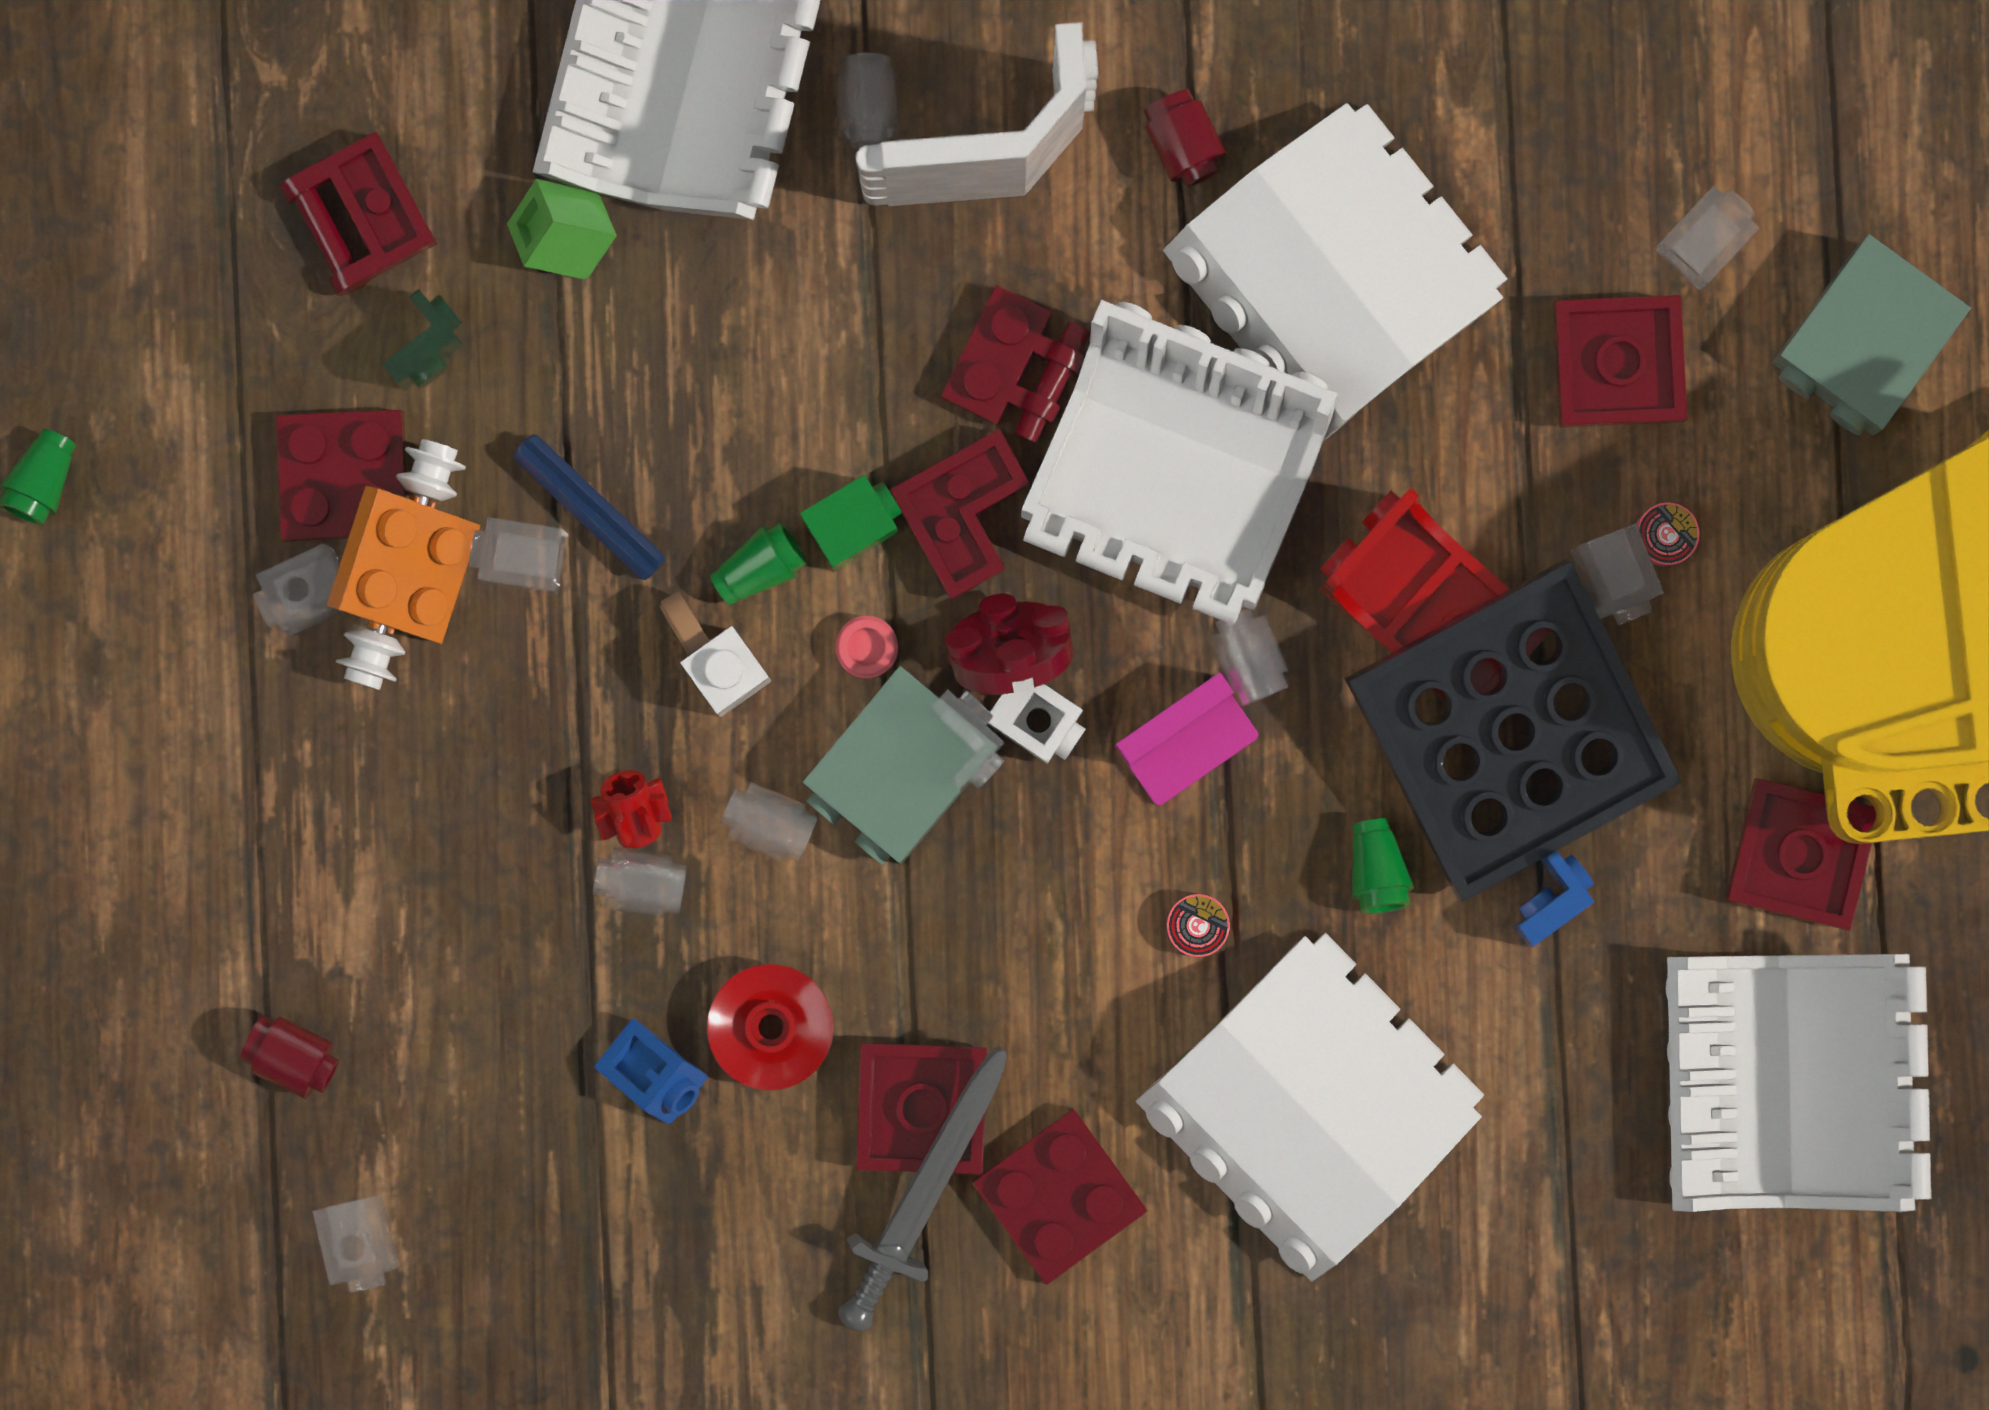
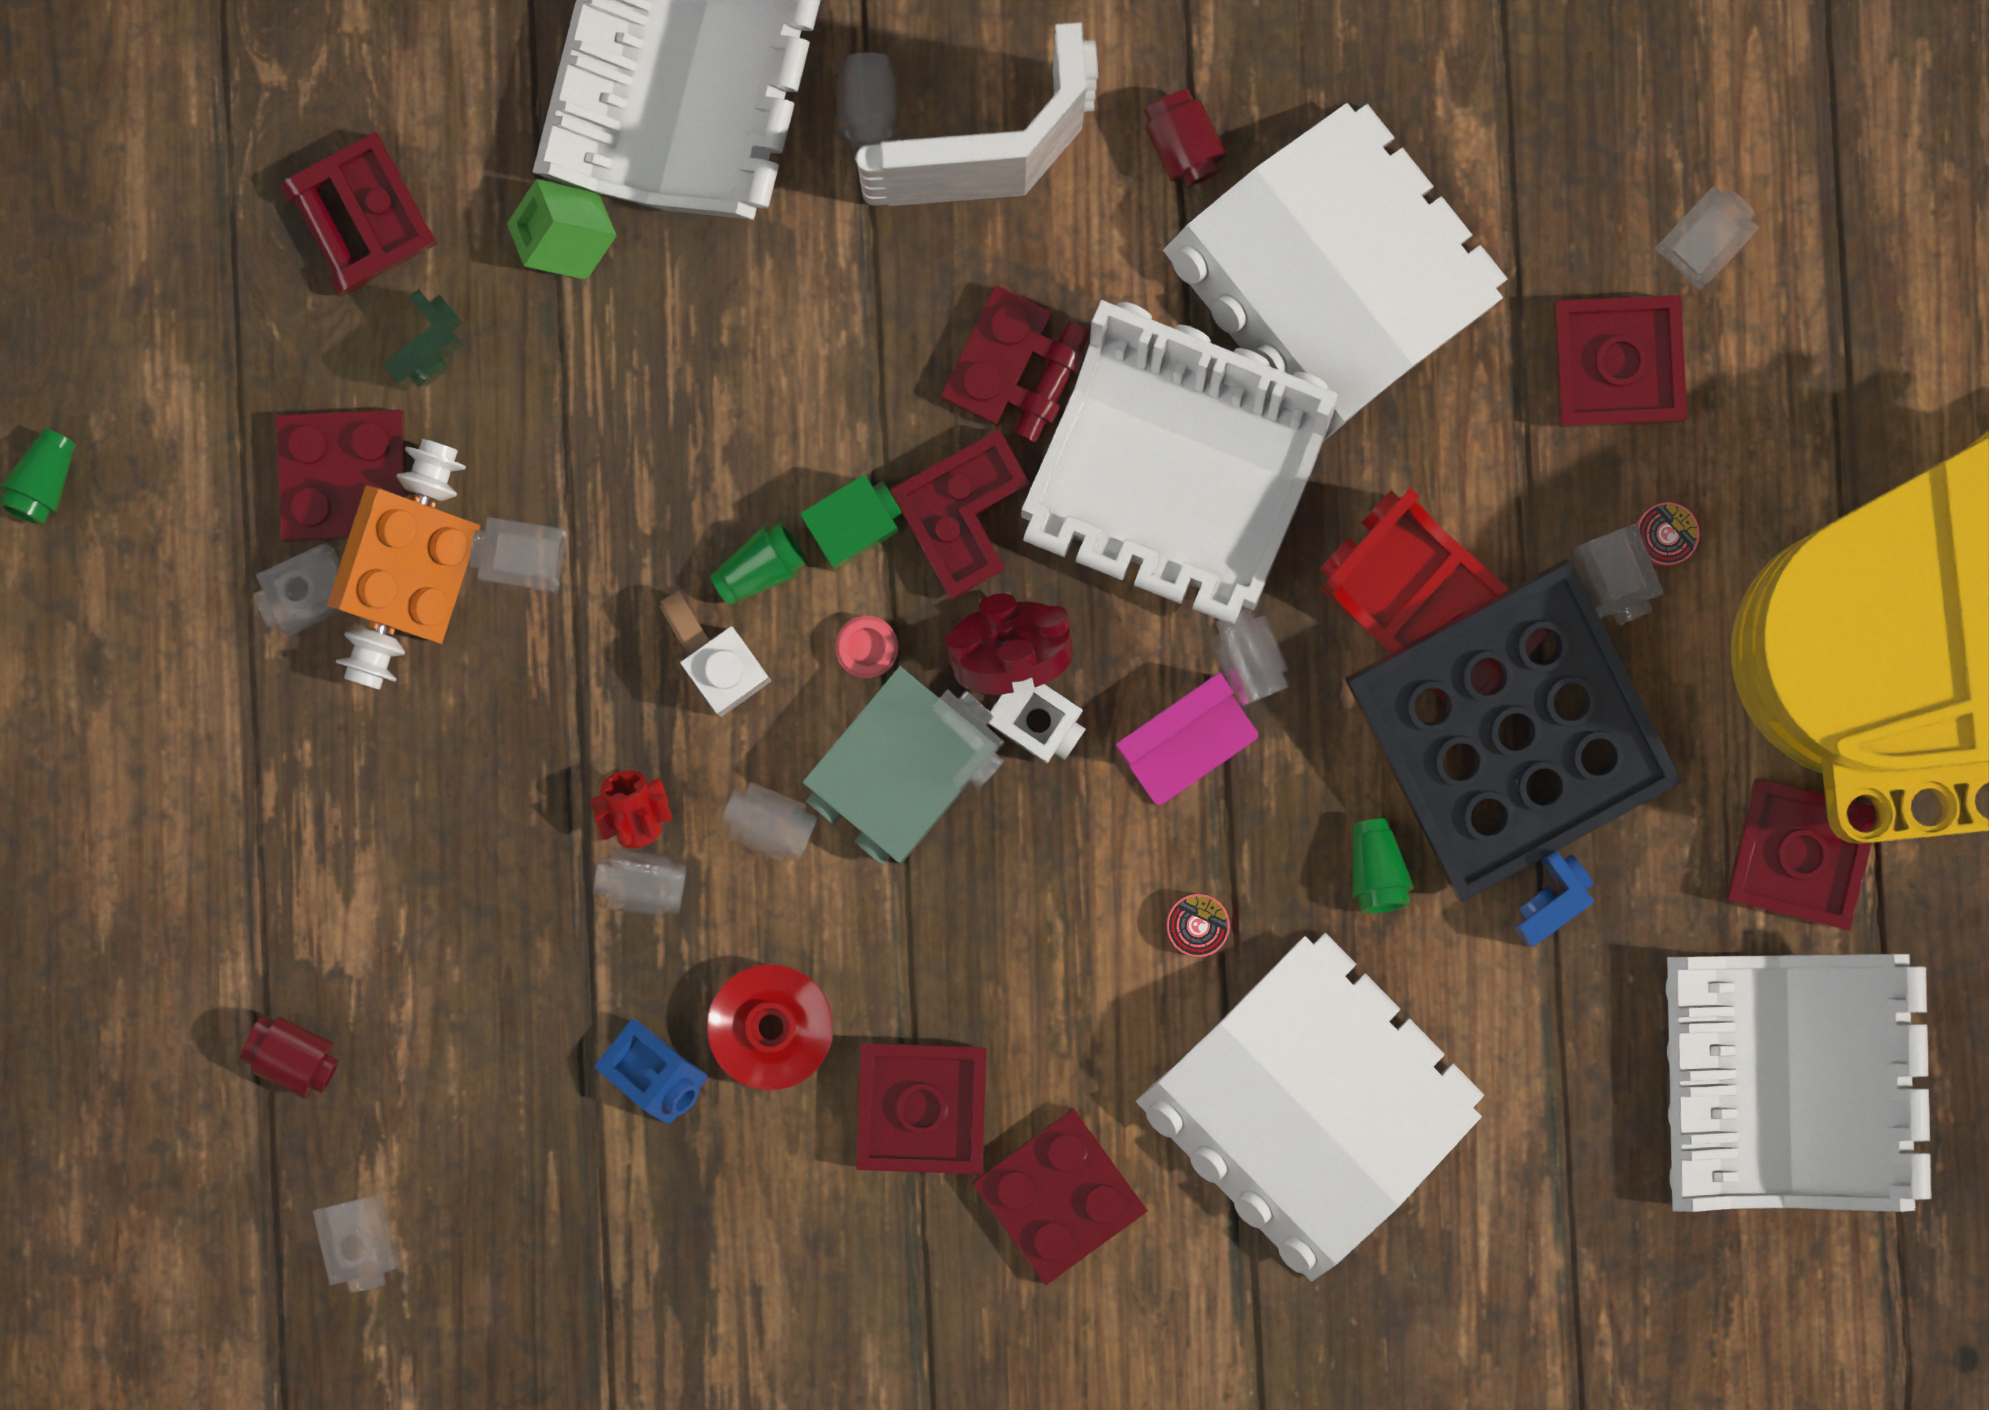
dark blue axle [513,434,665,580] -> none
dark grey sword [838,1046,1007,1331] -> none
sand green brick [1771,234,1971,436] -> none

